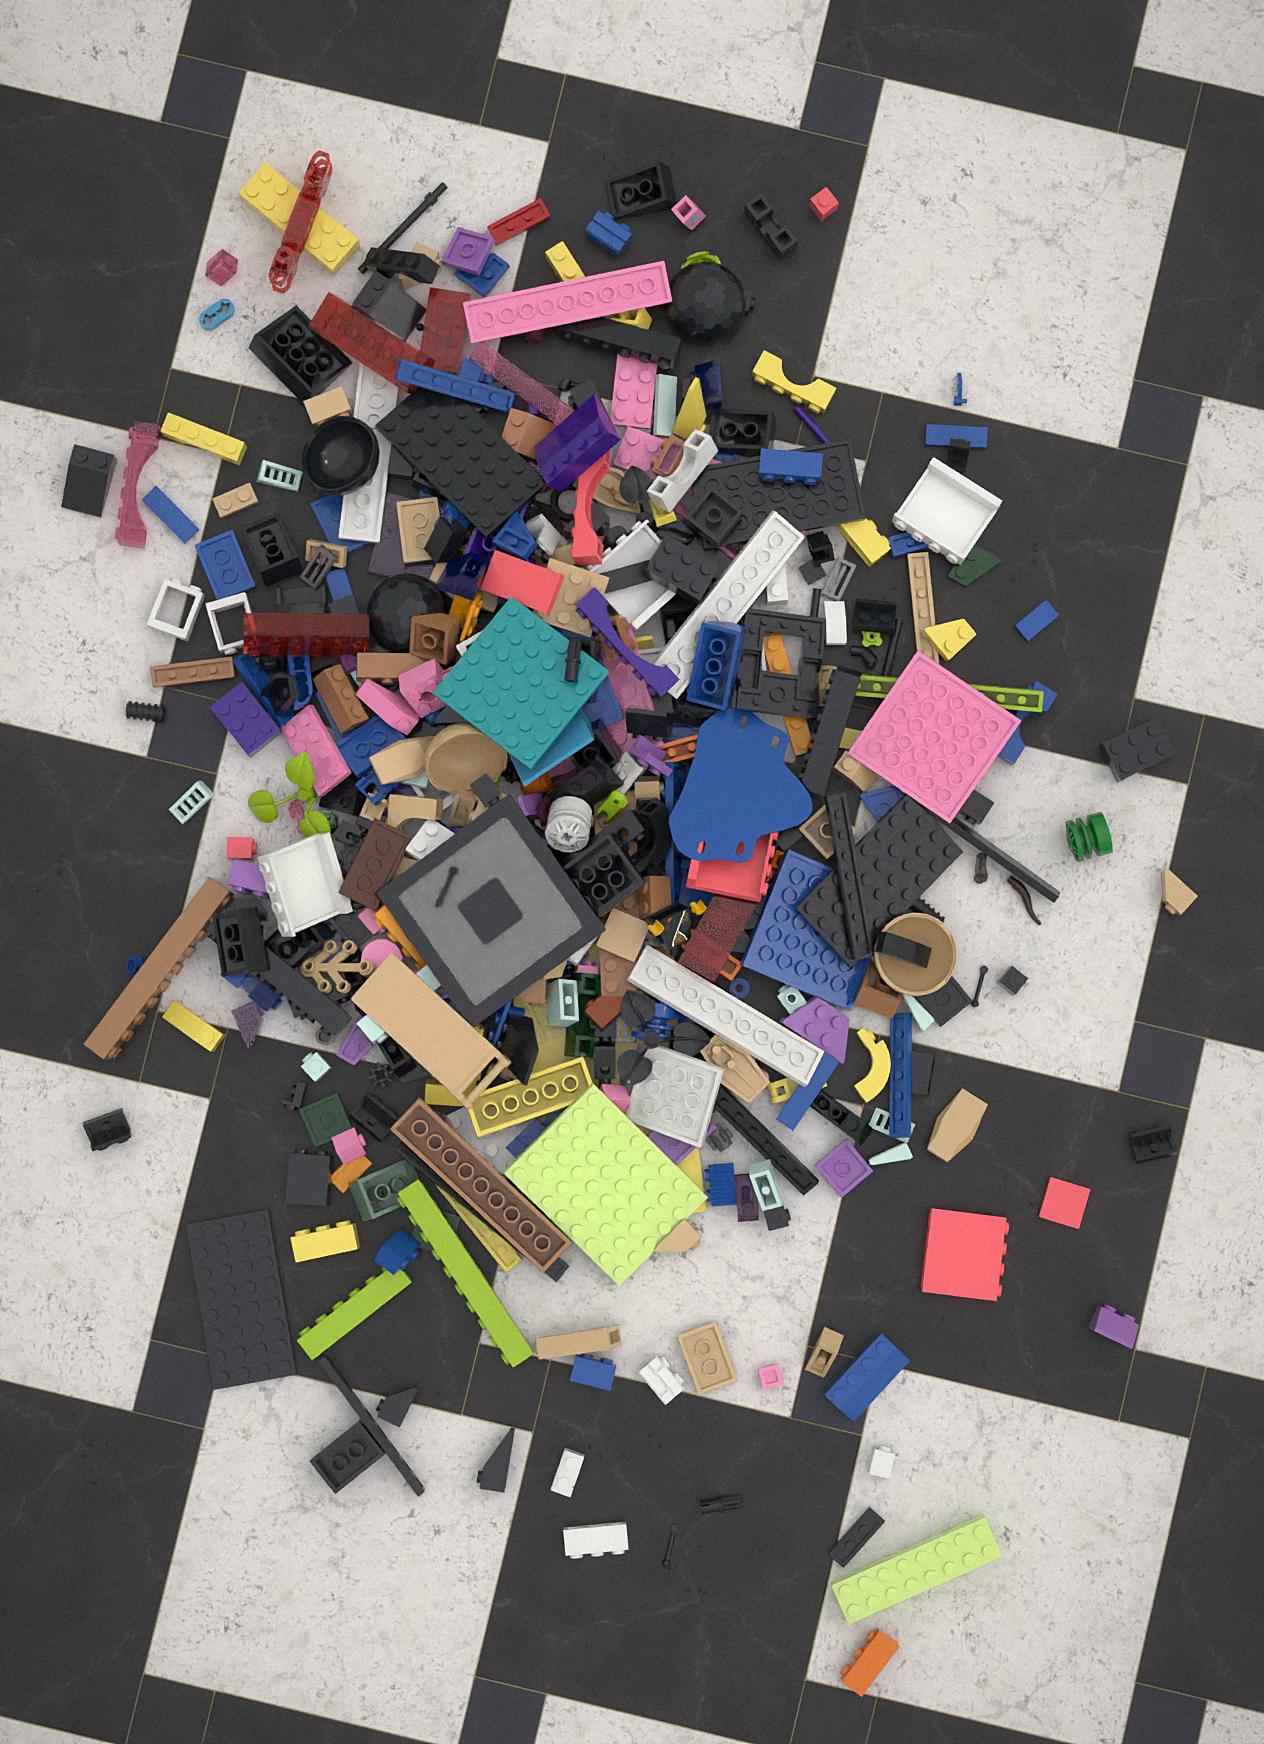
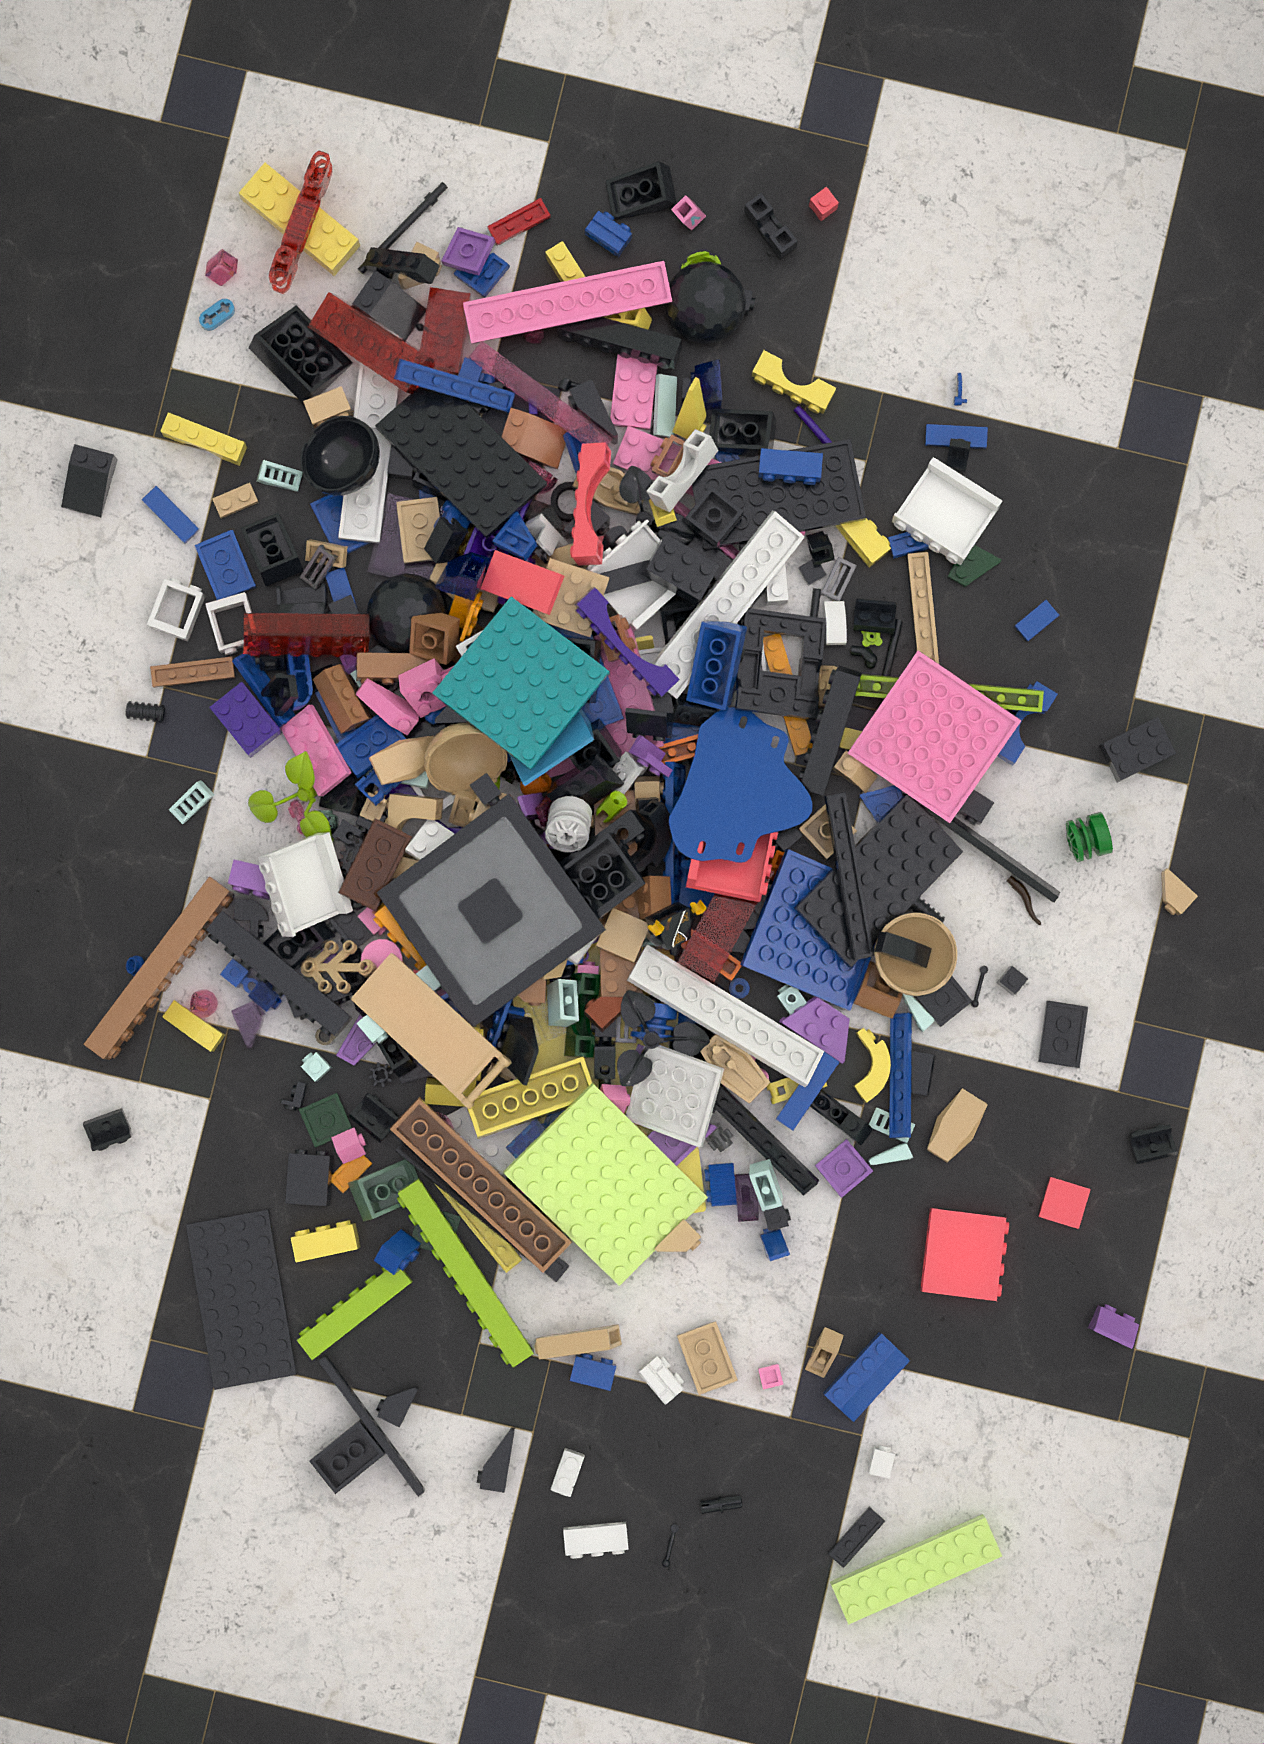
clear pink arch [115,421,161,549] -> none
black slope [212,907,268,977] -> none
coral brick [226,837,258,860] -> none
black hinge [435,867,457,908] -> none
dark purple slope [534,394,621,492] -> none
black axle [564,640,581,683] -> none
orange brick [840,1628,900,1697] -> none
light yellow wing [921,619,977,661] -> none
clear smoke arm [974,853,988,884] -> none
none -> clear pink piece [190,989,218,1018]
none -> blue slope [760,1228,790,1261]
none -> black tile [1038,1001,1088,1068]

